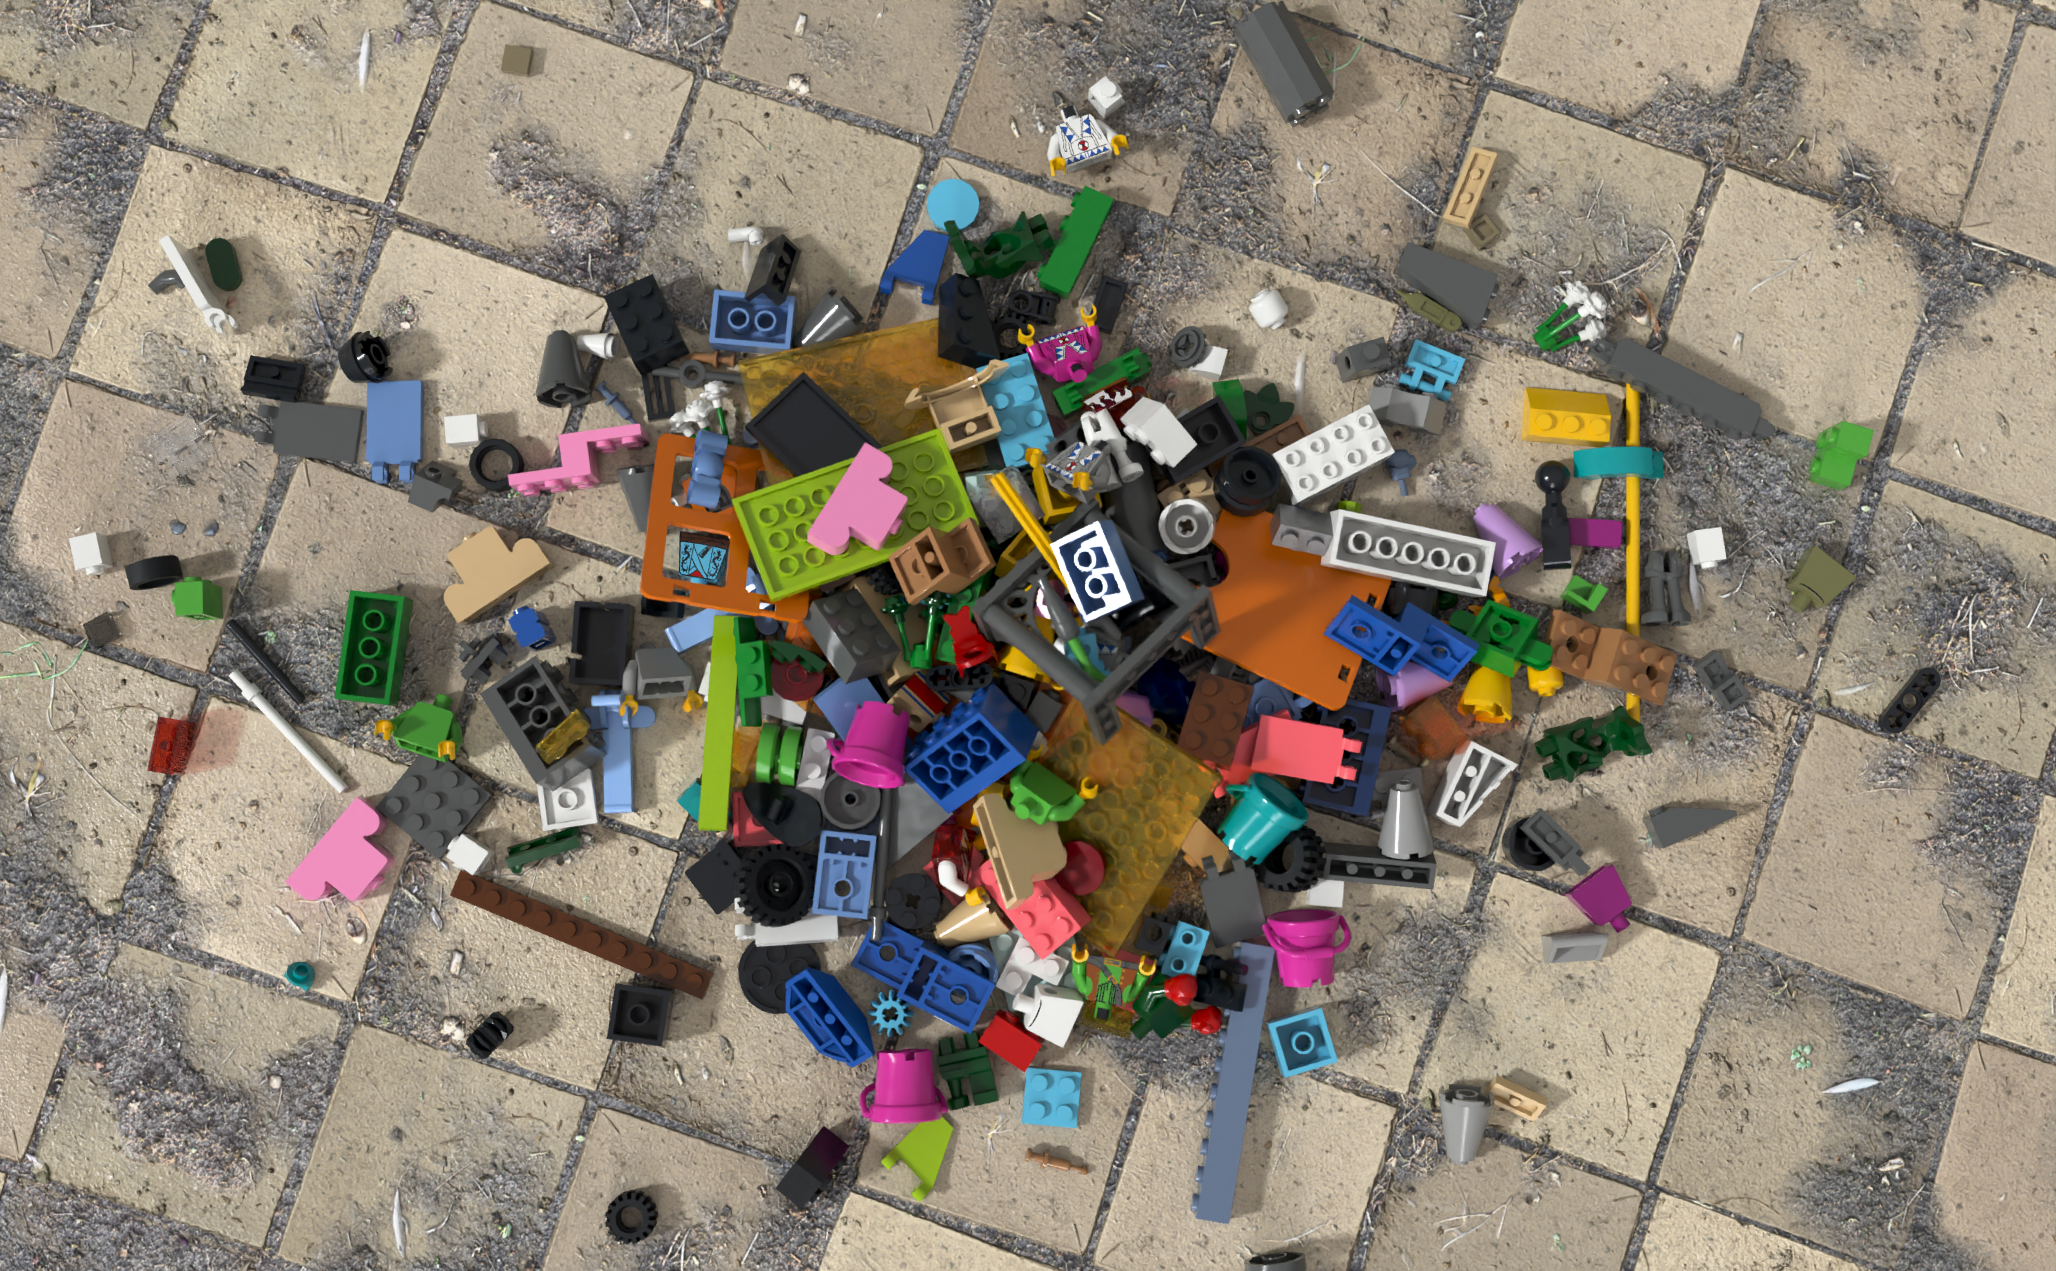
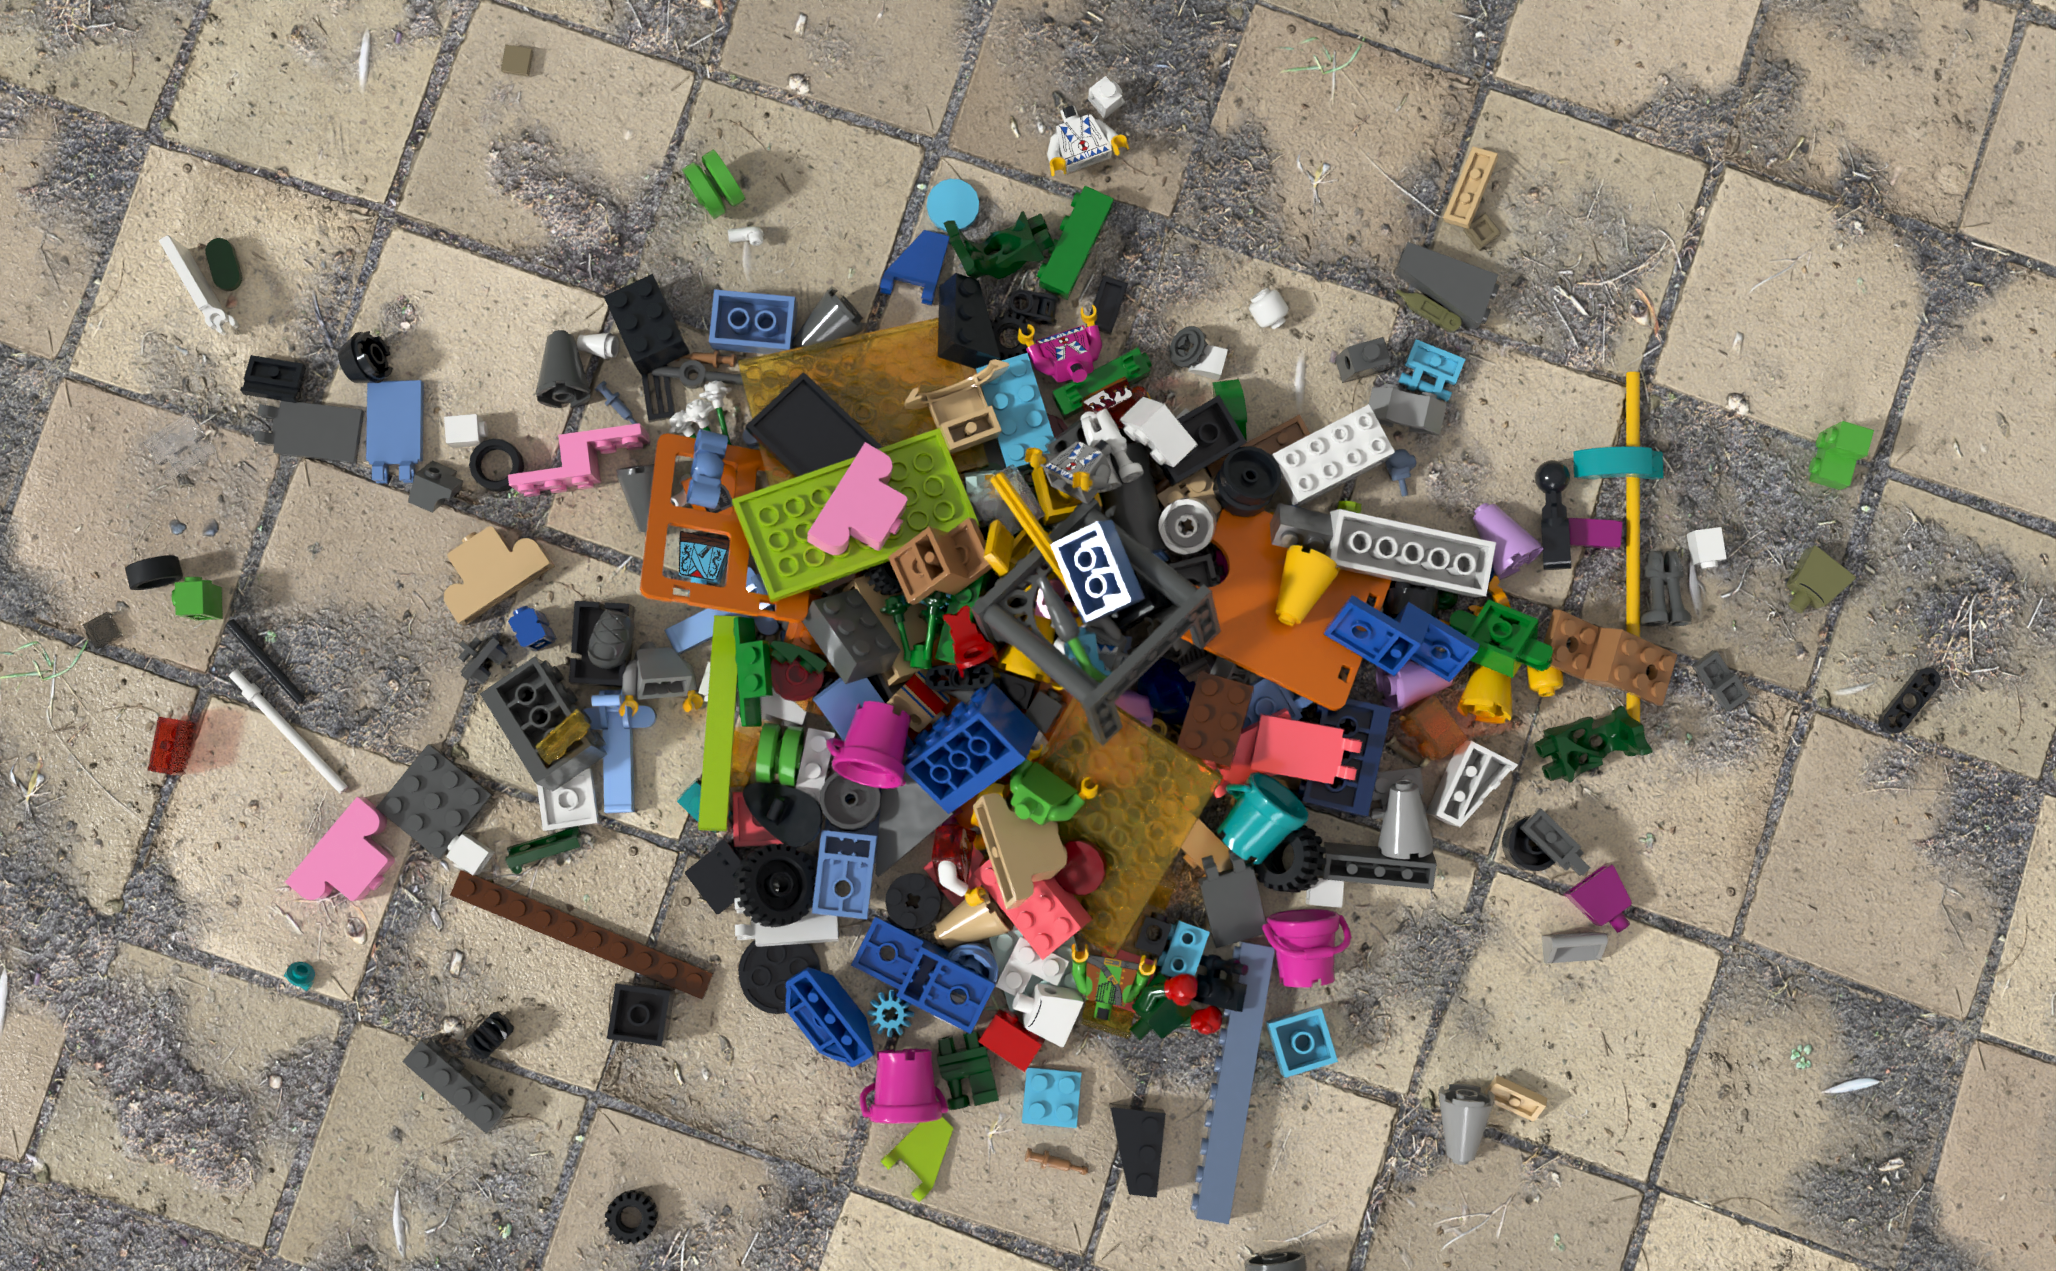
white brick [69,532,113,576] -> none
dark grey arm [148,269,185,295] -> none
green brick [334,590,413,707] -> none
bright green torso [374,694,464,763] -> none
black bracket [641,590,686,619] -> none
black panel [744,234,801,306] -> none
black brick [775,1126,850,1209] -> none
dark grey bar [870,788,892,941] -> none
dark grey brick [1234,1,1334,127] -> none
dark green plate [1244,383,1294,434] -> none
yellow slope [1521,387,1611,448] -> none
plant [1532,280,1607,352] -> none
bright green panel [1560,575,1608,614] -> none
dark grey hinge [1587,338,1775,441] -> none
dark grey slope [1642,805,1737,848] -> none
none -> dark grey brick [402,1037,512,1134]
none -> dark grey piece [588,609,635,669]
none -> bright green wheel [682,149,746,220]
none -> yellow tile [984,519,1014,576]
none -> black wedge [1109,1103,1166,1198]
none -> yellow cone [1275,545,1340,626]

